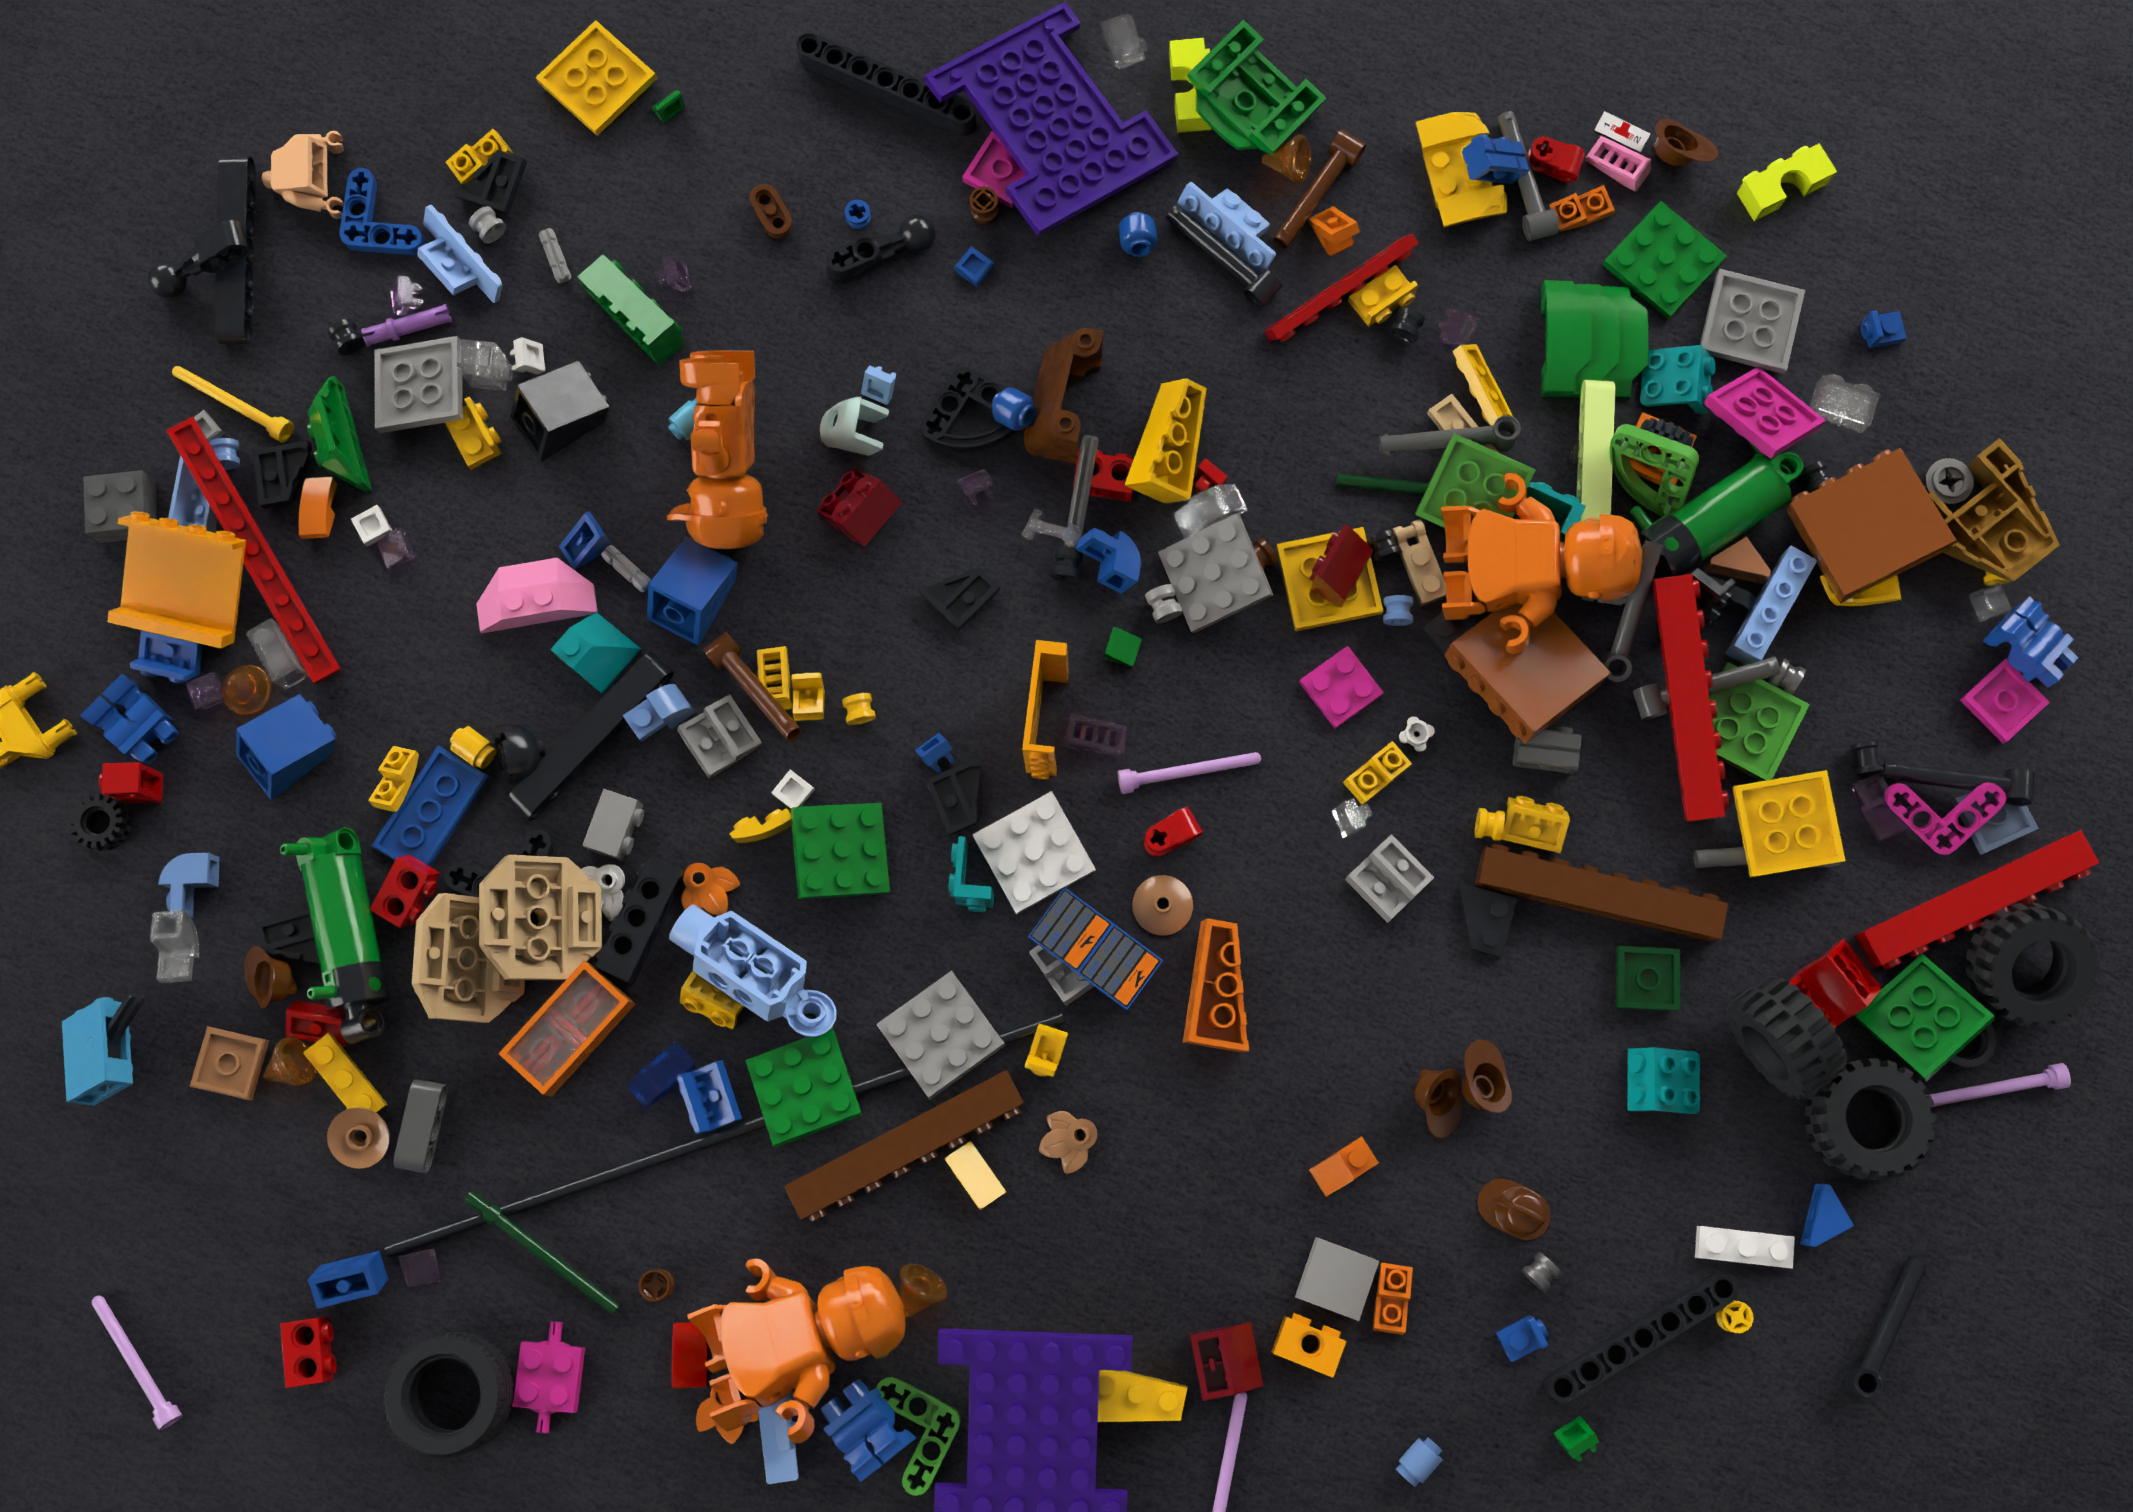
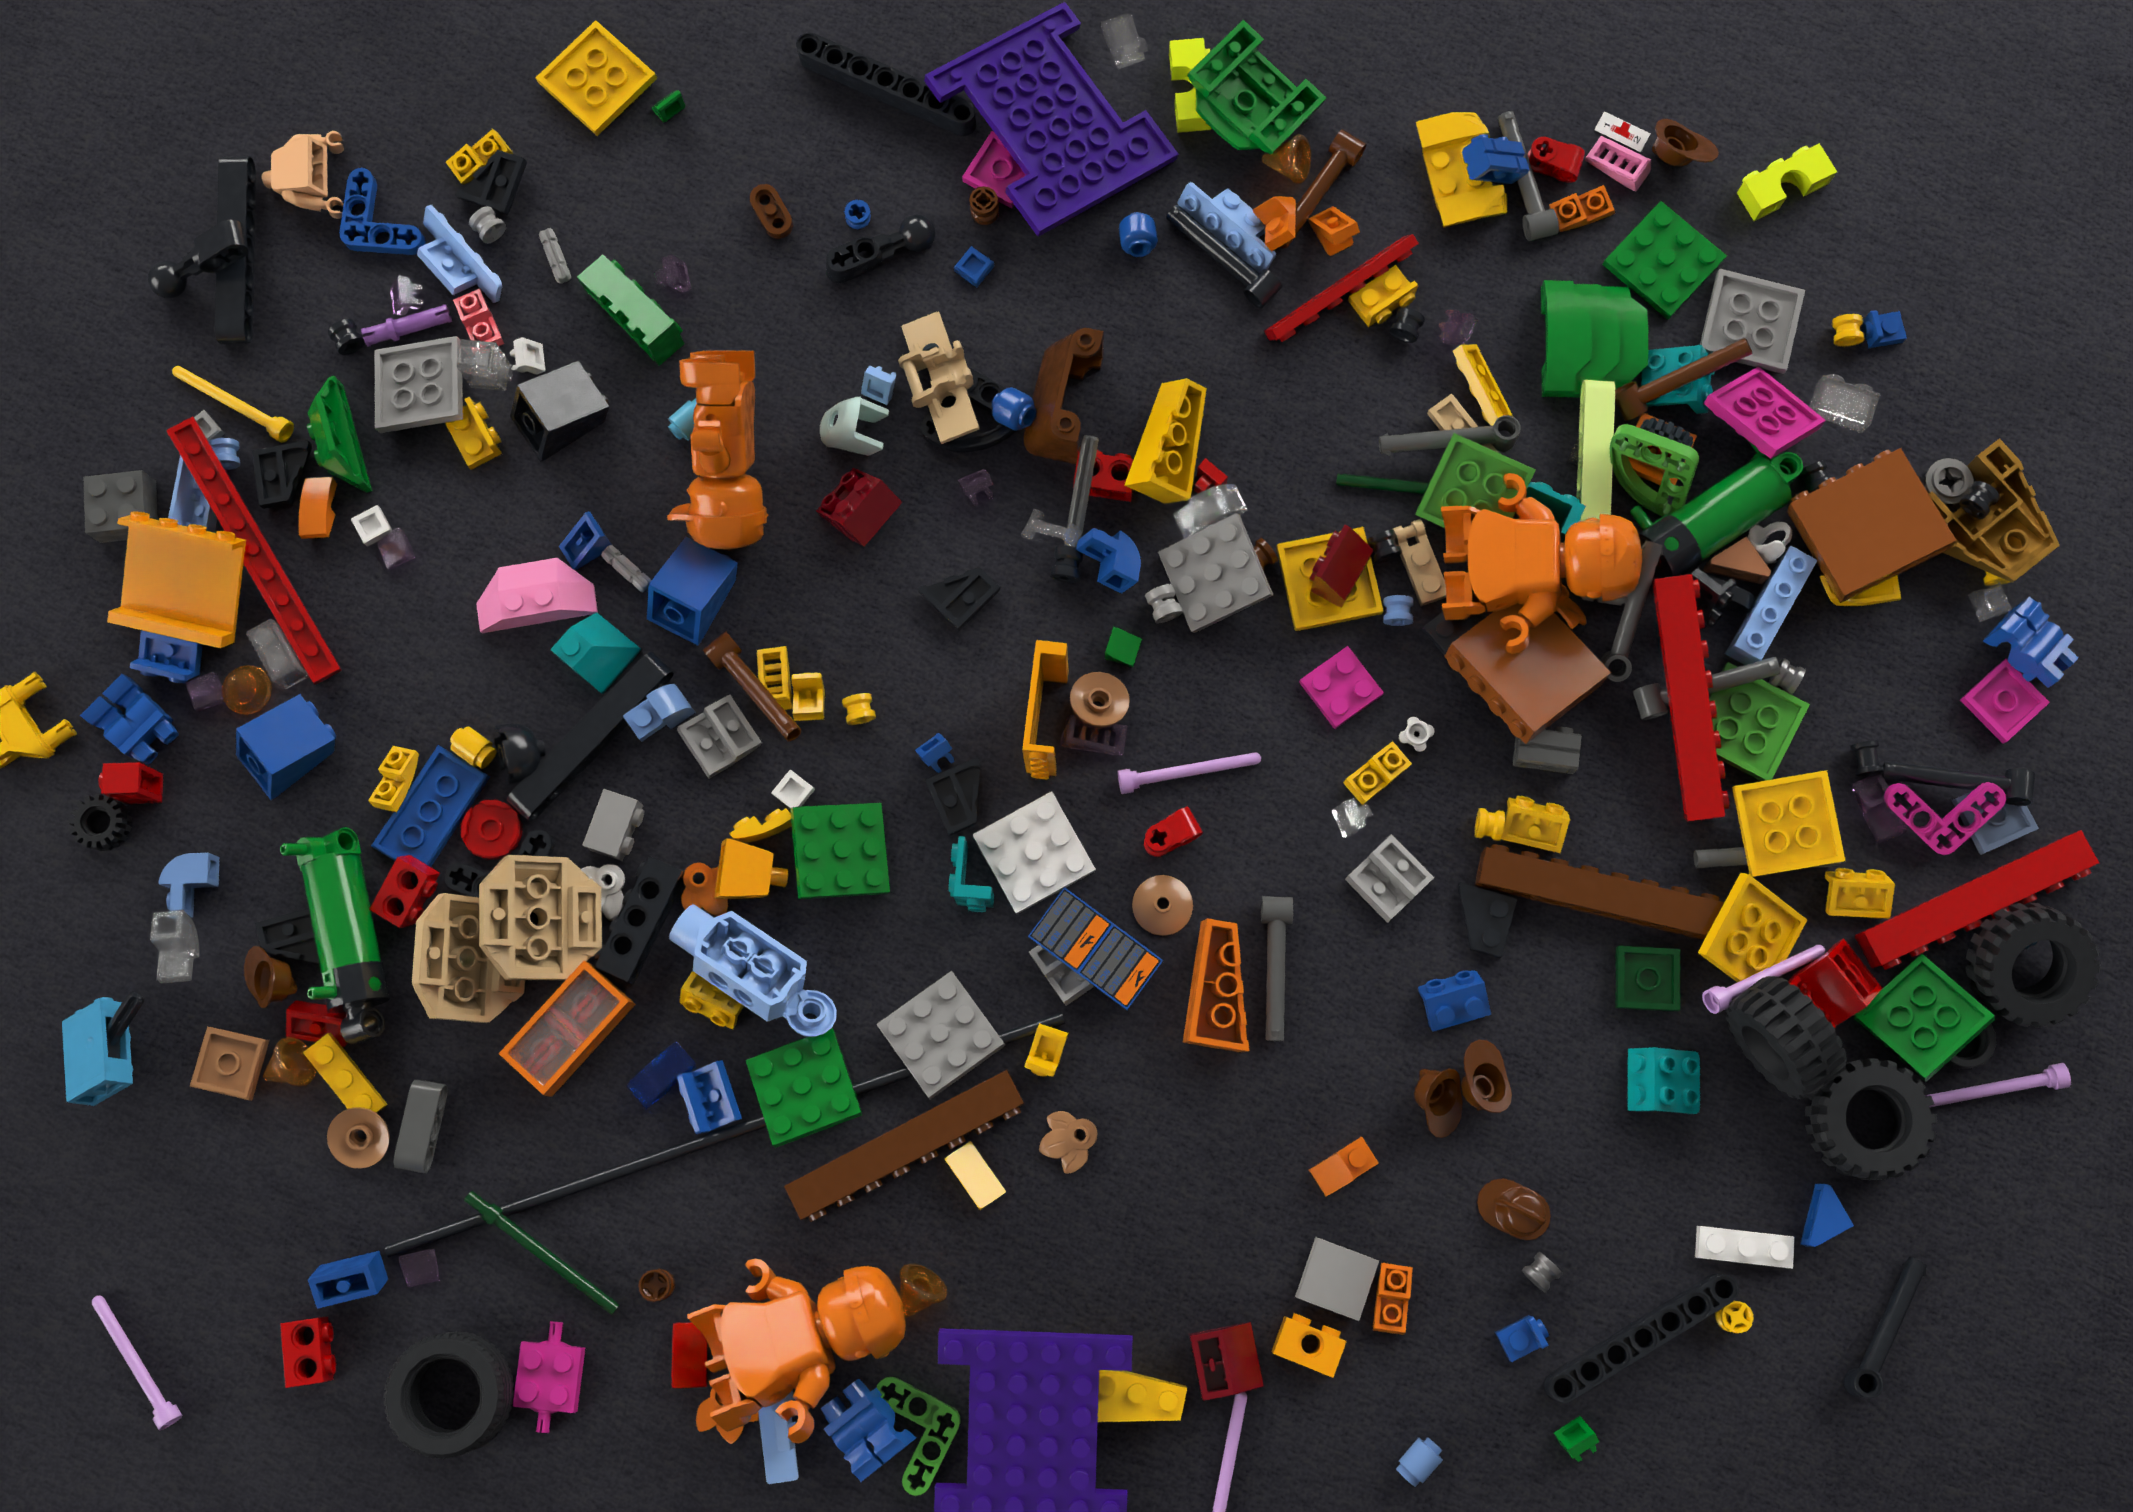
none -> coral slope [453,288,504,355]
none -> red tile [461,800,522,860]
none -> light orange torso [714,838,788,899]
none -> tan piece [898,311,980,444]
none -> medium nougat dish [1070,672,1130,727]
none -> orange slope [1253,196,1296,251]
none -> dark grey piece [1261,896,1293,1041]
none -> blue bracket [1418,970,1491,1032]
none -> orange plate [1554,584,1587,629]
none -> reddish brown piece [1615,337,1753,421]
none -> yellow plate [1698,873,1807,982]
none -> lavender piece [1702,945,1825,1014]
none -> white piece [1748,522,1792,564]
none -> yellow bracket [1825,868,1895,918]
none -> yellow wheel [1832,314,1864,347]
none -> black wheel [1959,481,2000,519]

